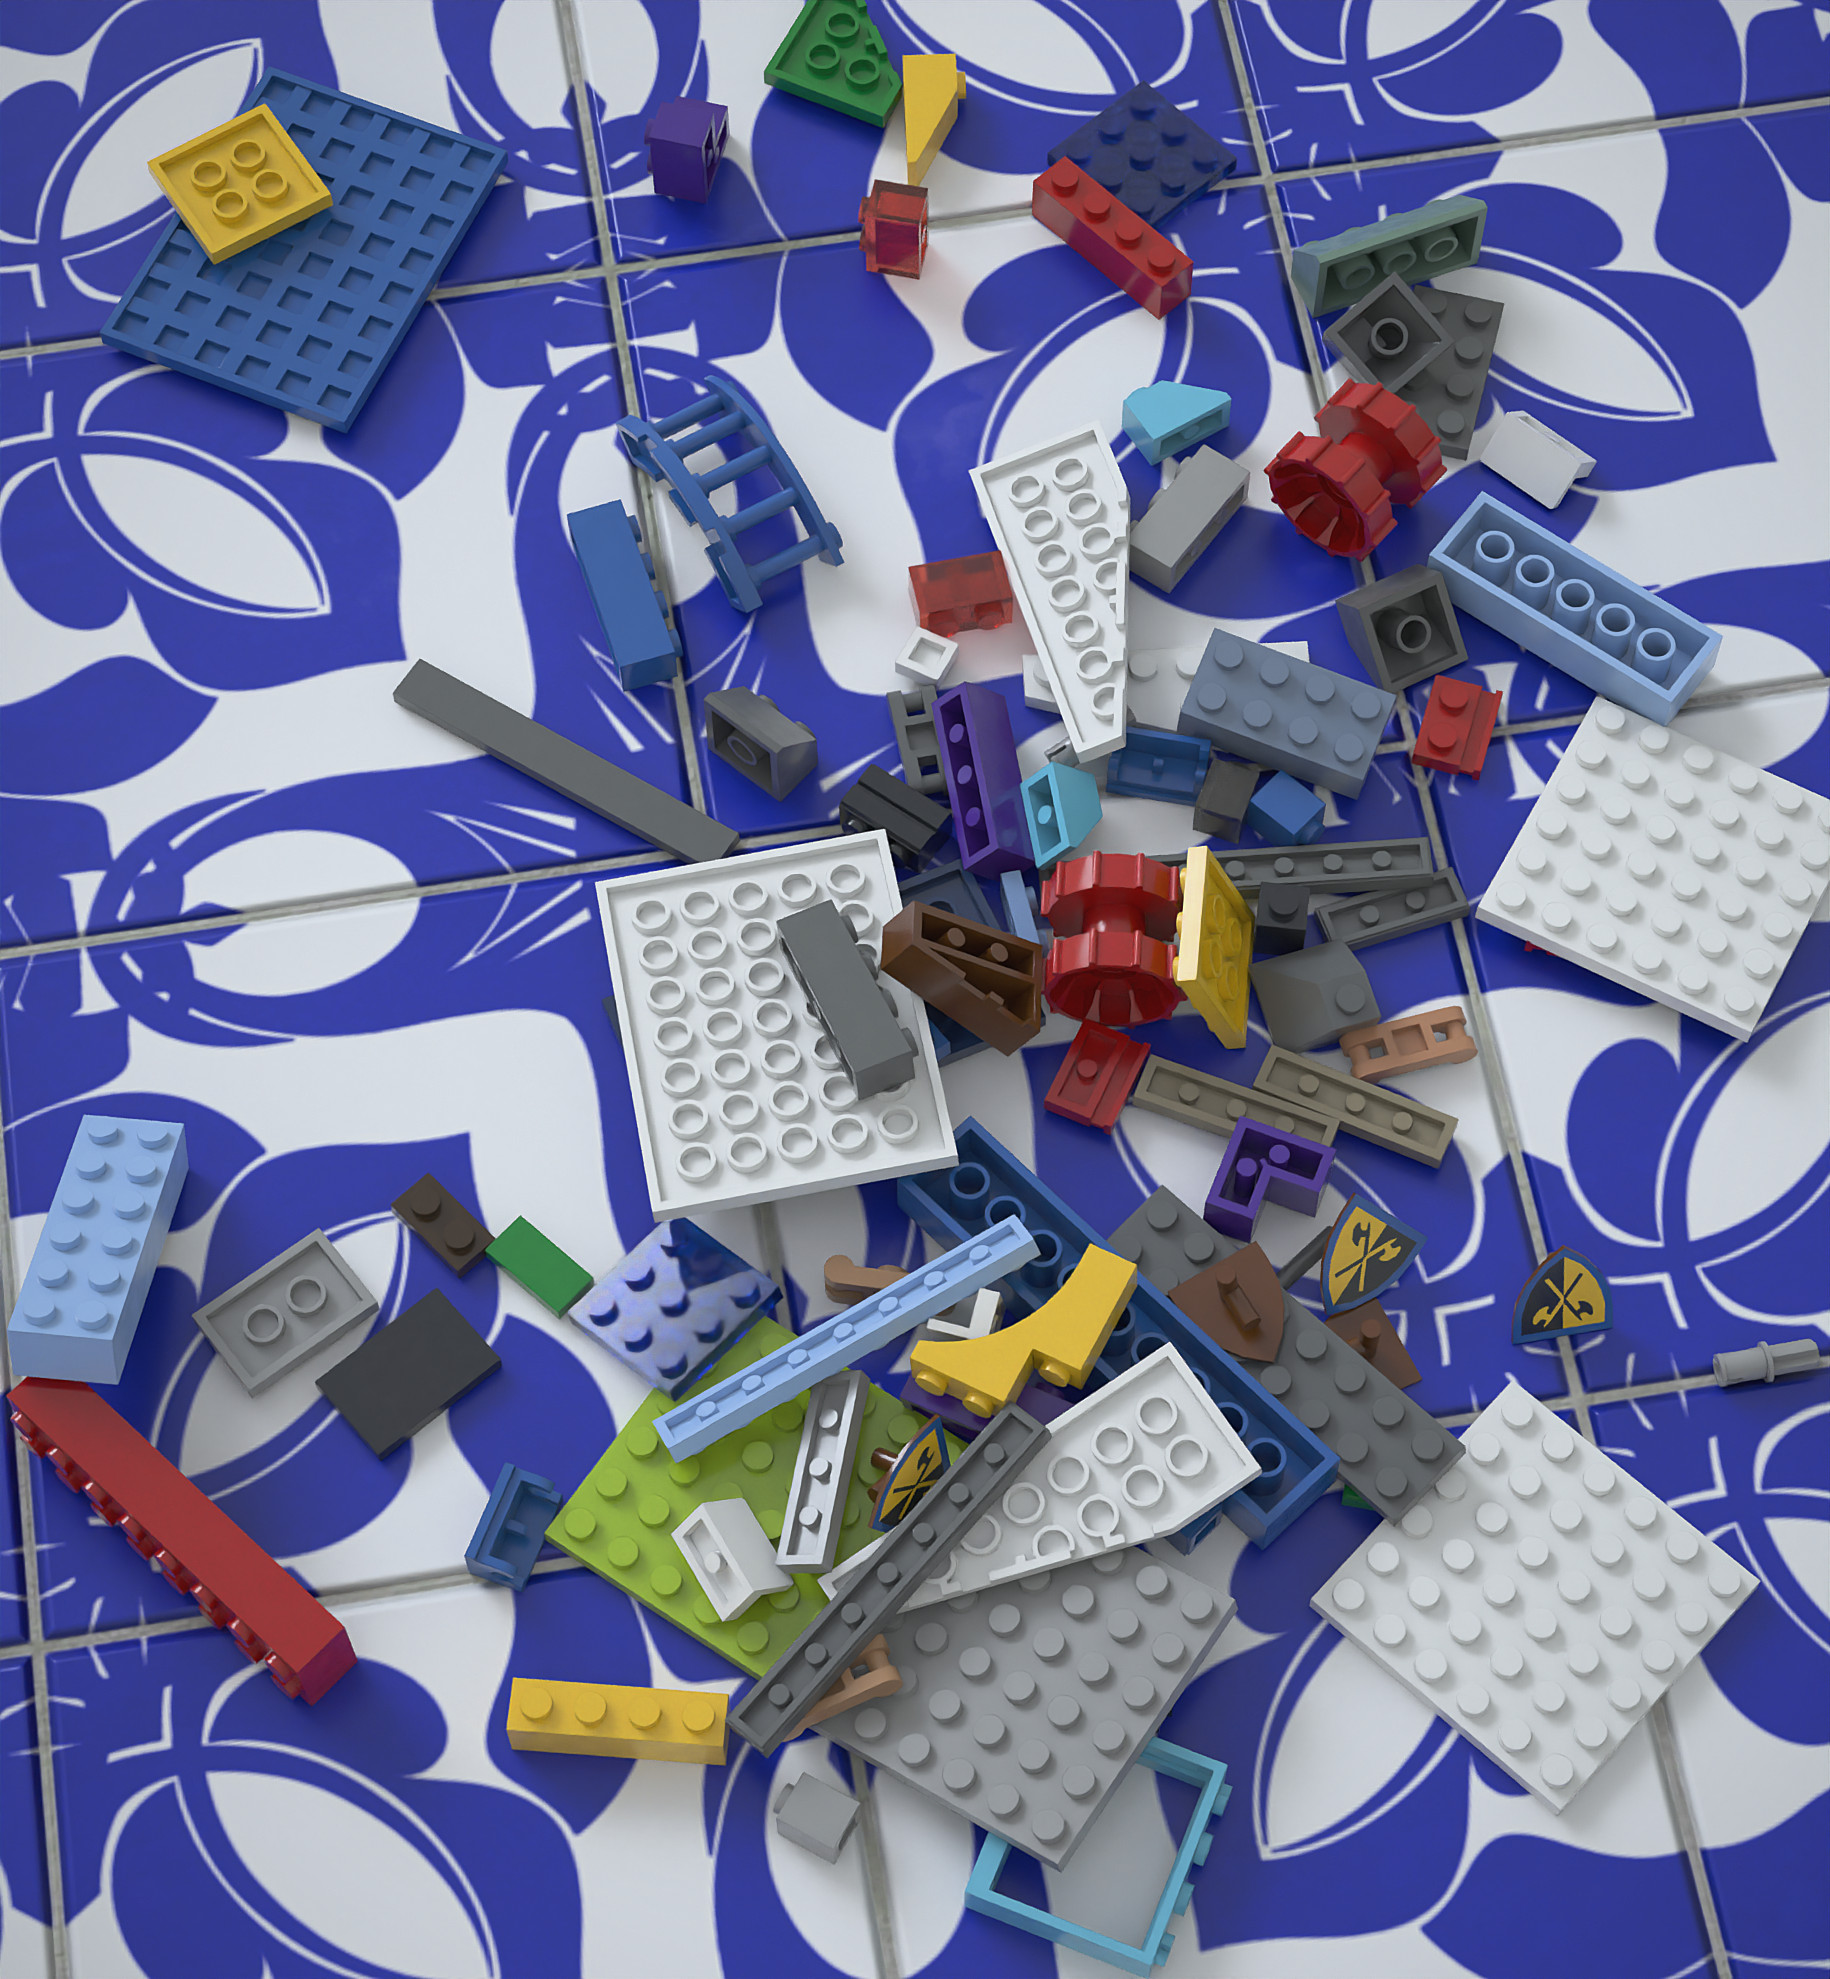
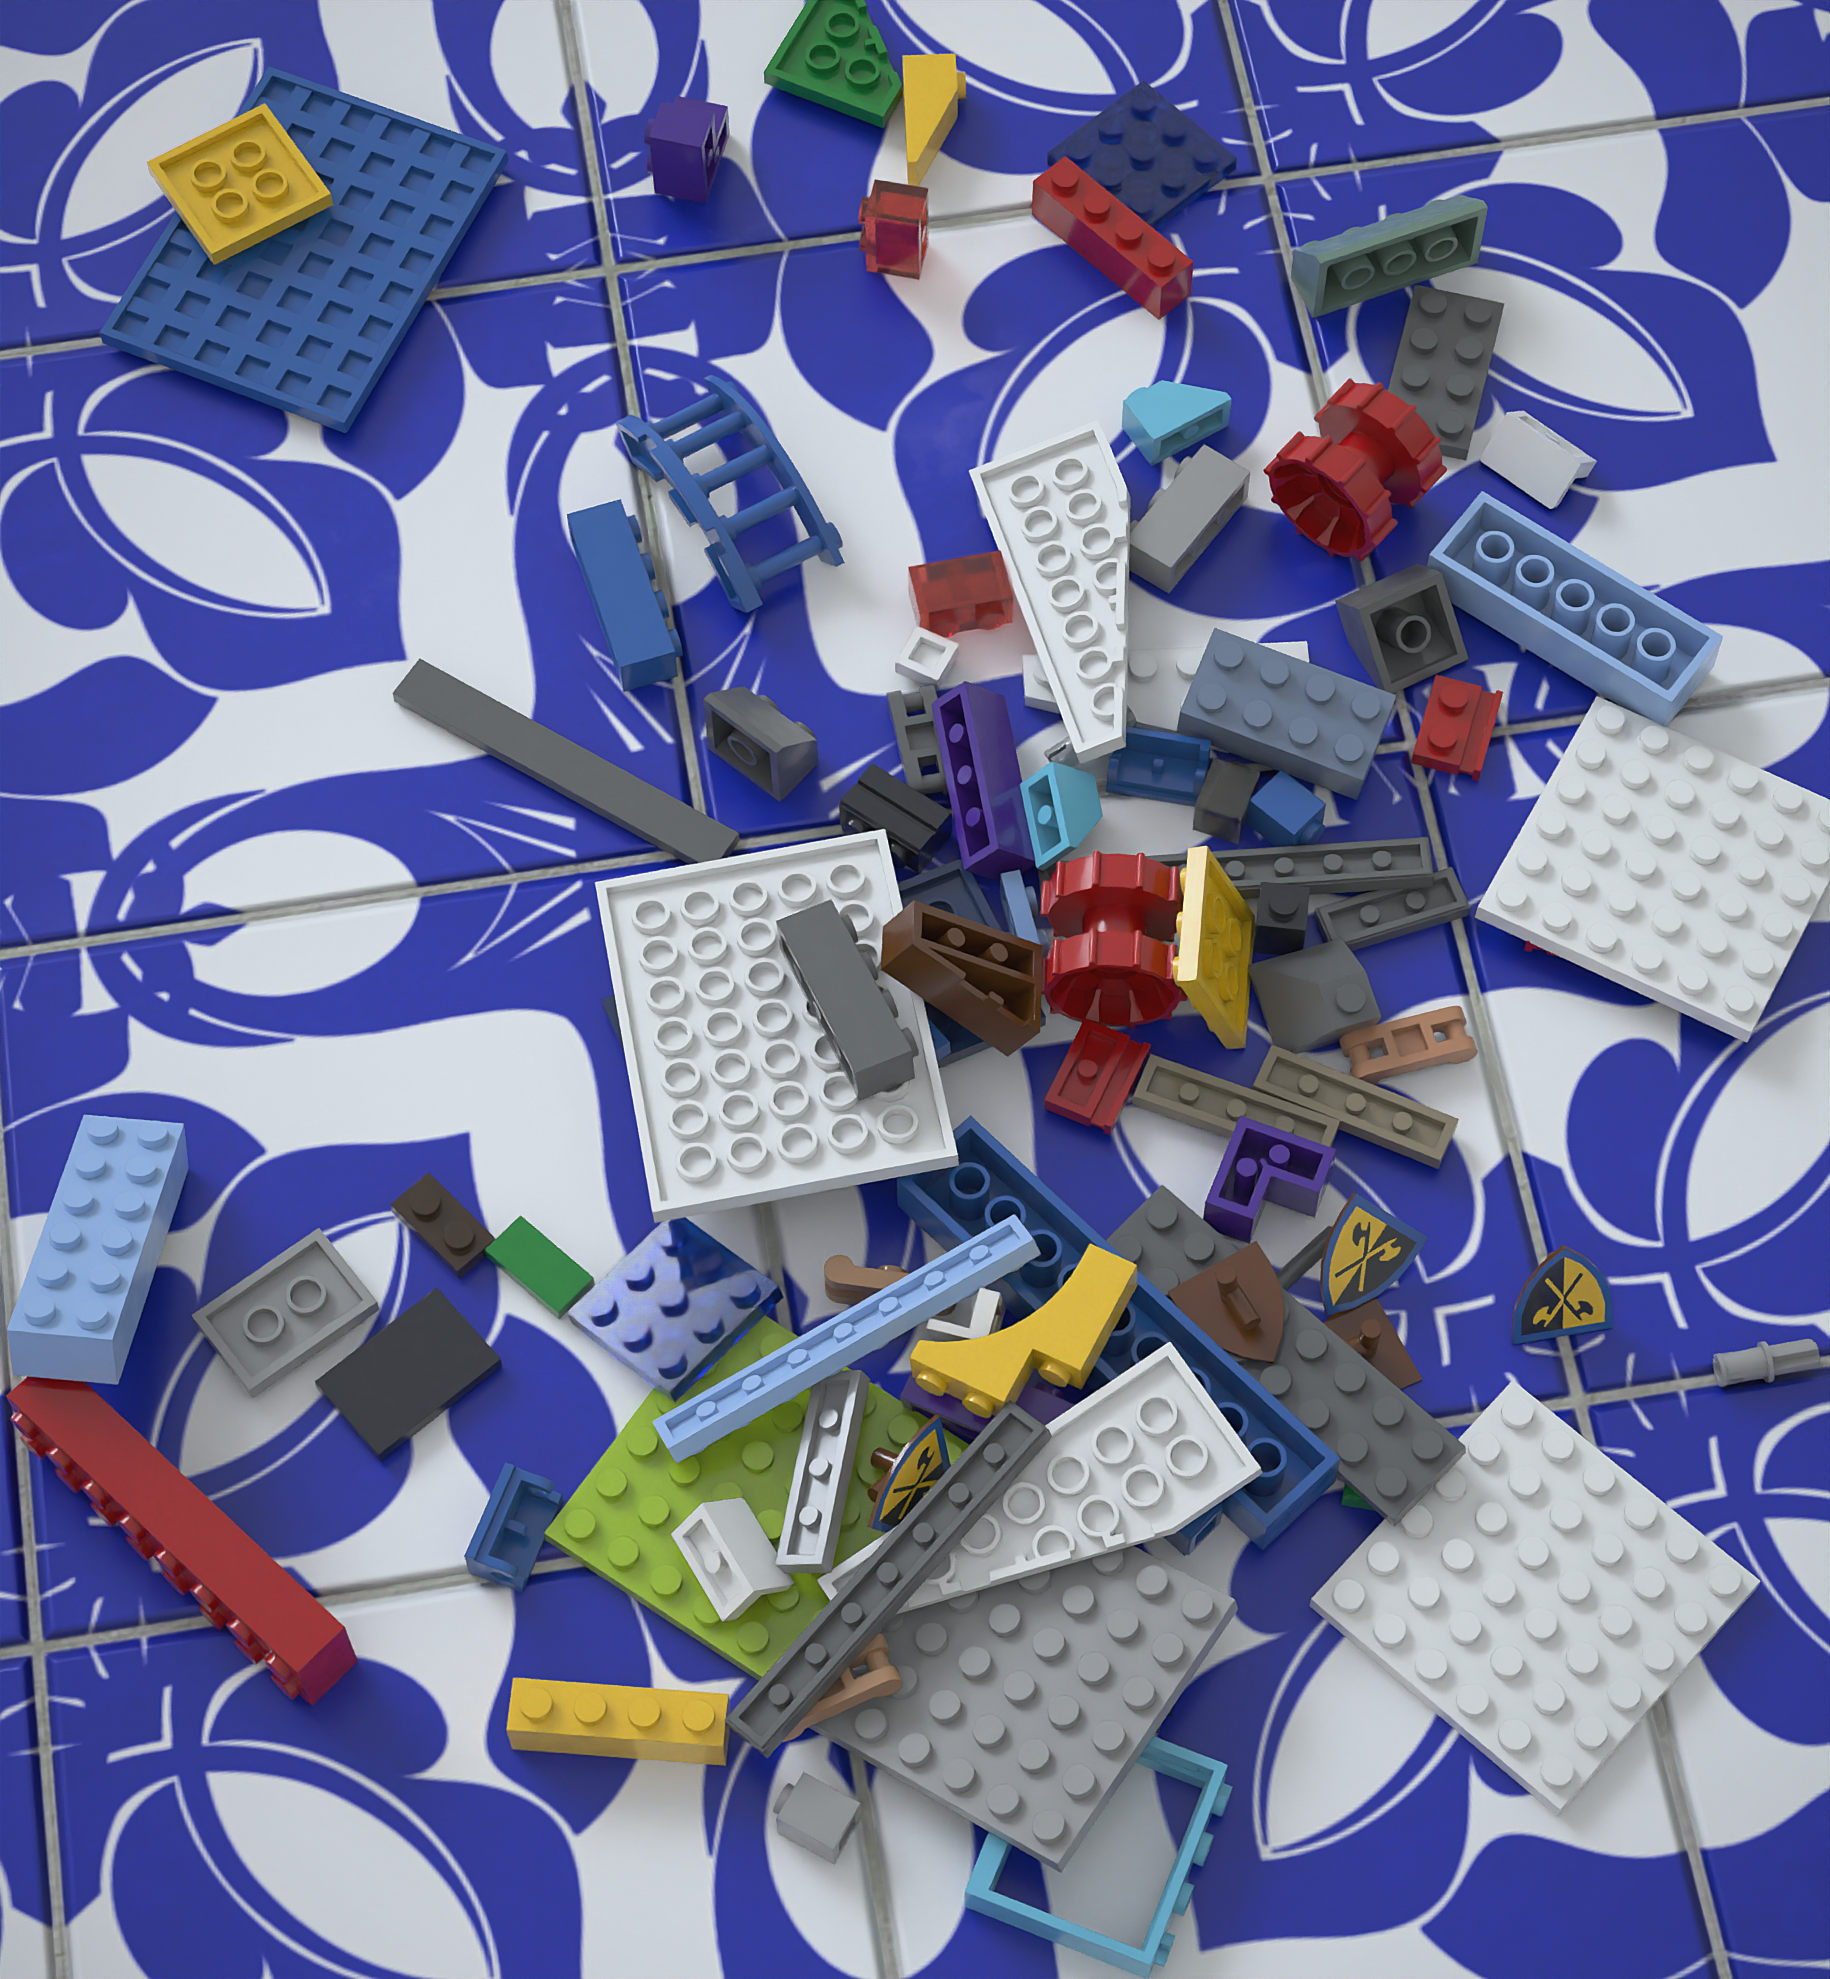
dark grey slope [1322,272,1455,394] -> none

